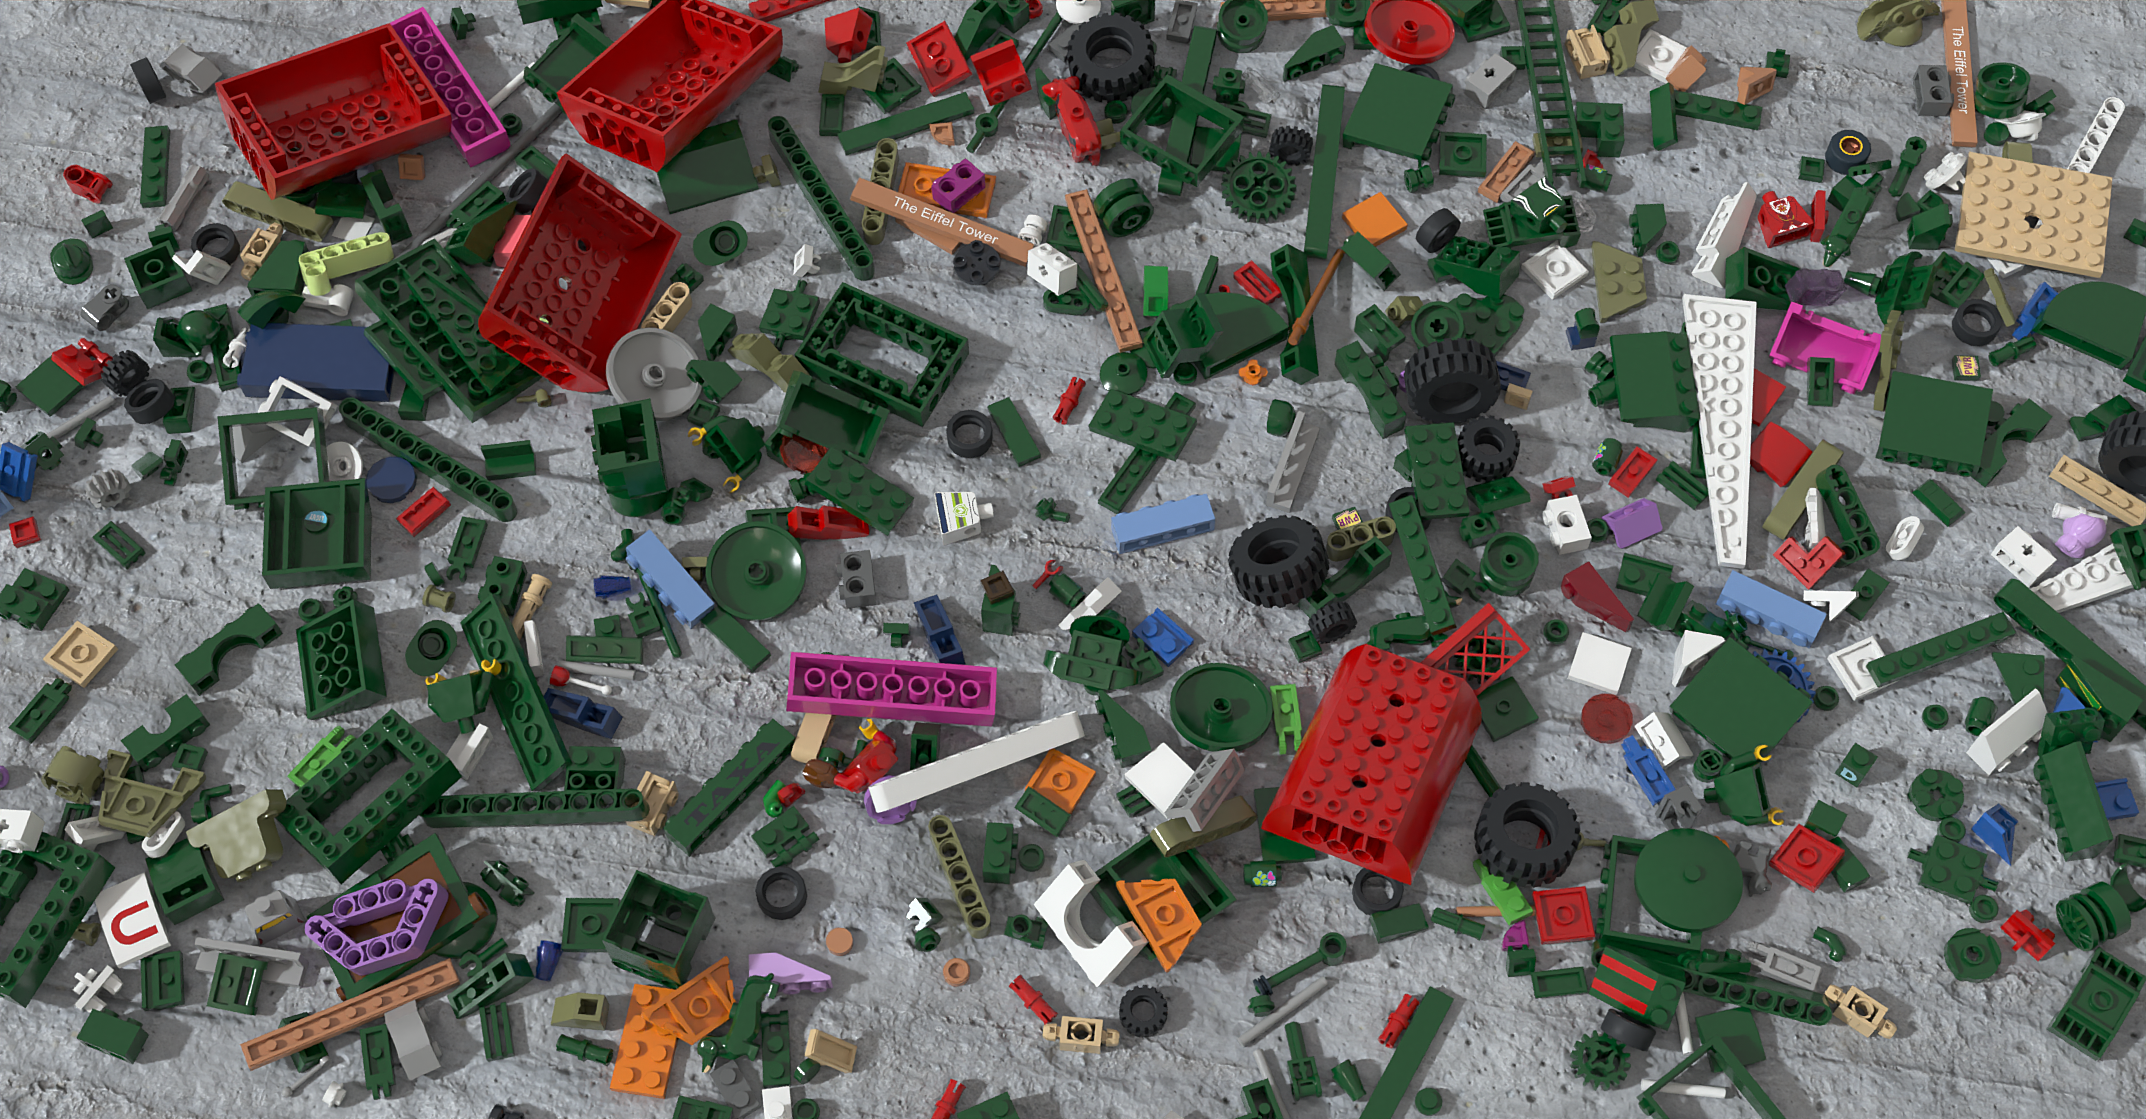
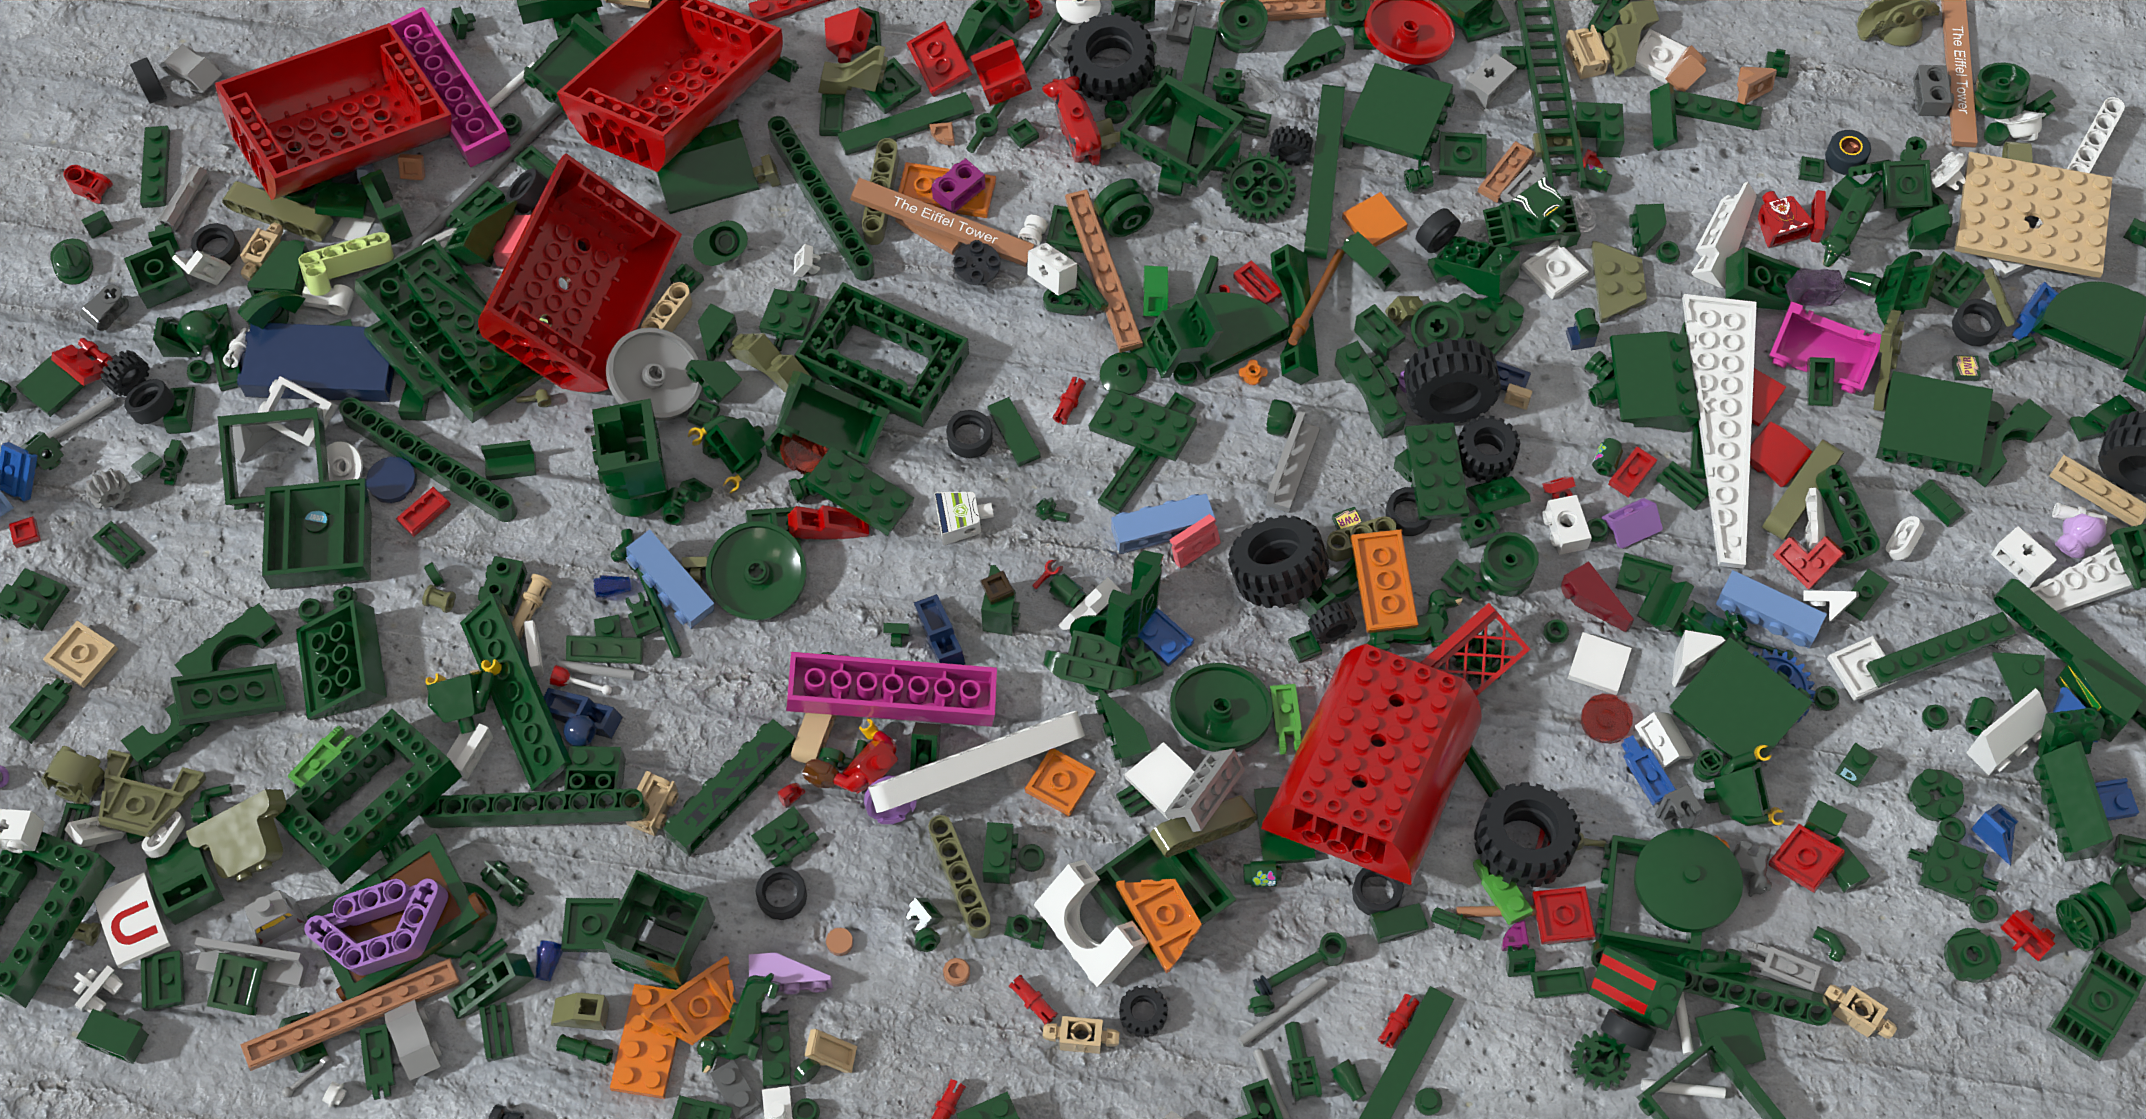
dark green tile [74,417,104,450] -> none
dark green plate [172,743,208,771] -> none
dark green piece [405,620,457,677] -> none
dark green plate [446,516,488,583] -> none
dark green tile [701,605,771,672] -> none
green arm [763,780,786,818] -> none
dark grey brick [836,550,876,609] -> none
dark green plate [1014,786,1073,837] -> none
dark green slope [1035,67,1057,120] -> none
dark green plate [1389,495,1457,636] -> none
dark green plate [1477,676,1539,742] -> none
none -> dark green plate [170,663,286,726]
none -> dark blue piece [563,715,596,746]
none -> dark green tile [1007,118,1039,149]
none -> dark green plate [1104,550,1164,648]
none -> coral plate [1170,514,1221,569]
none -> orange tile [1351,529,1418,633]
none -> dark green tile [1881,160,1933,209]

